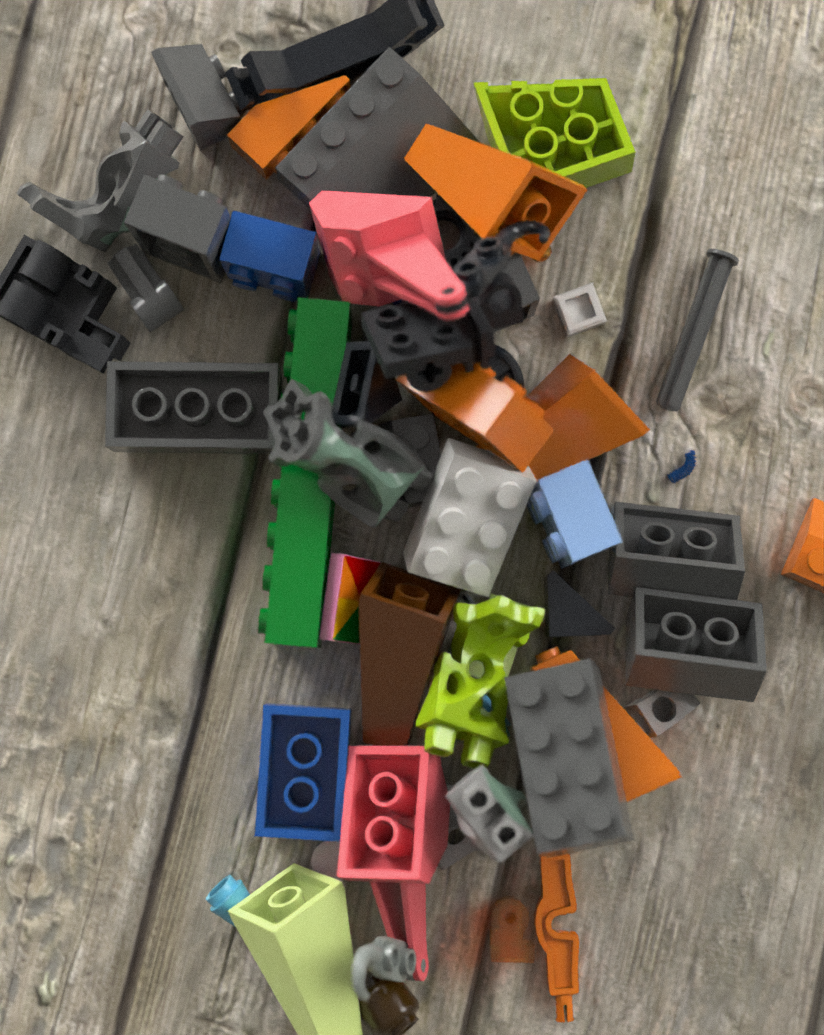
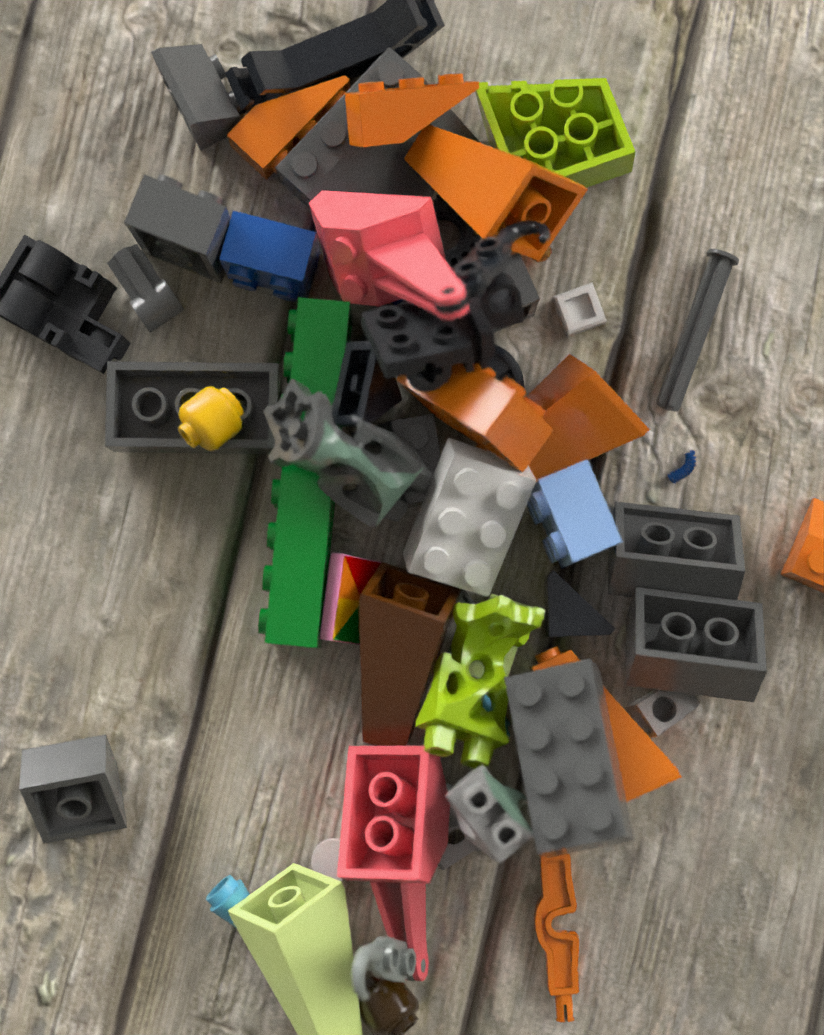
dark grey hips [17,109,184,252] -> none
blue brick [255,703,352,842] -> none
clear orange leg [489,895,535,963] -> none
none -> dark grey slope [19,734,127,843]
none -> yellow head [178,386,244,451]
none -> orange slope [345,73,479,147]

